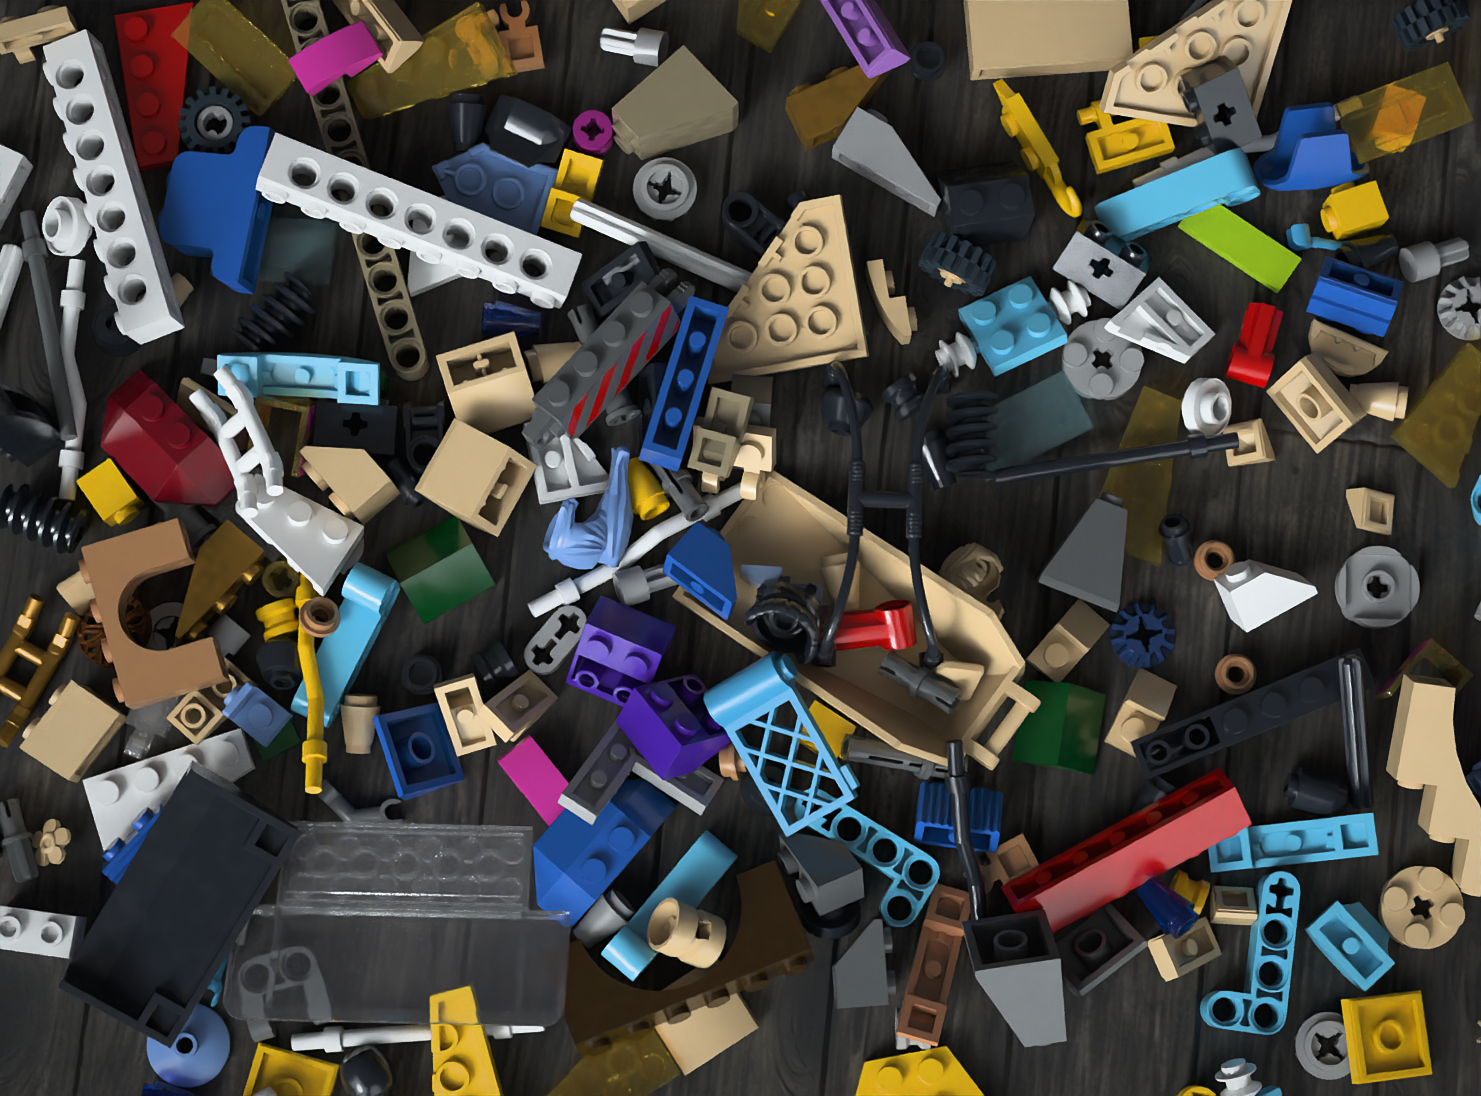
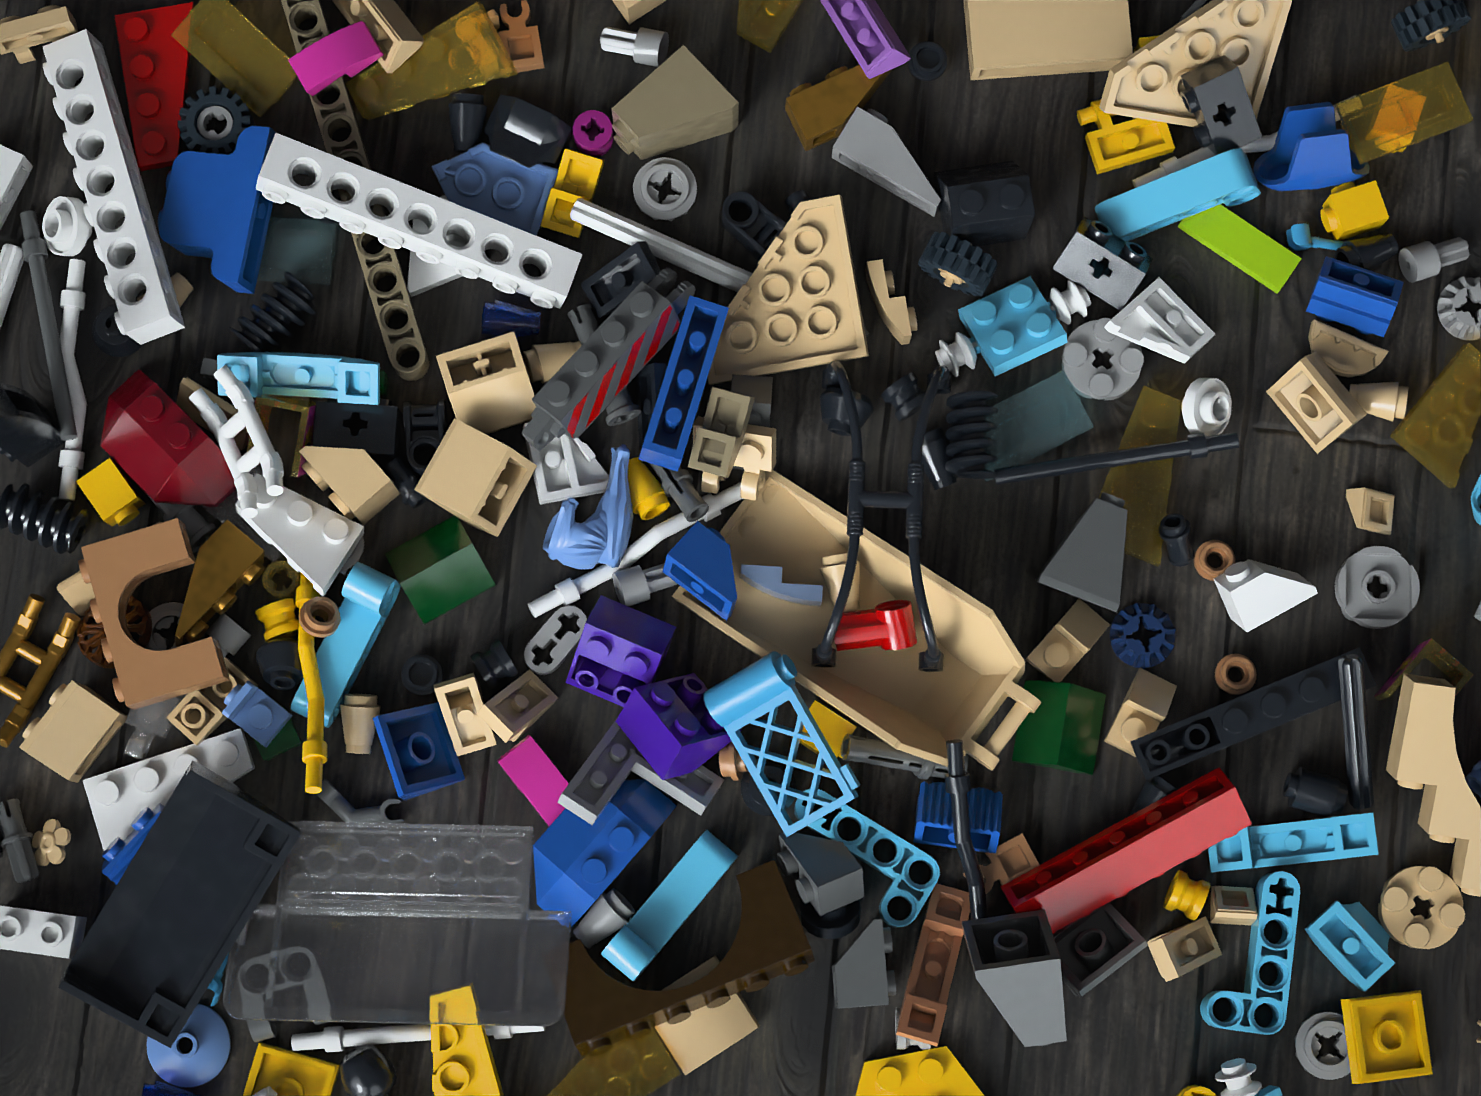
tan wheel [647,898,727,968] -> none
black hair [743,576,830,665] -> none
dark grey pin [878,650,963,714] -> none
tan slope [932,660,984,701] -> none
tan hair [938,542,1005,621] -> none
yellow plate [993,79,1083,218] -> none
clear blue cone [1137,877,1199,939] -> none
tan slope [1223,418,1275,467] -> none
red piece [1224,302,1283,388] -> none

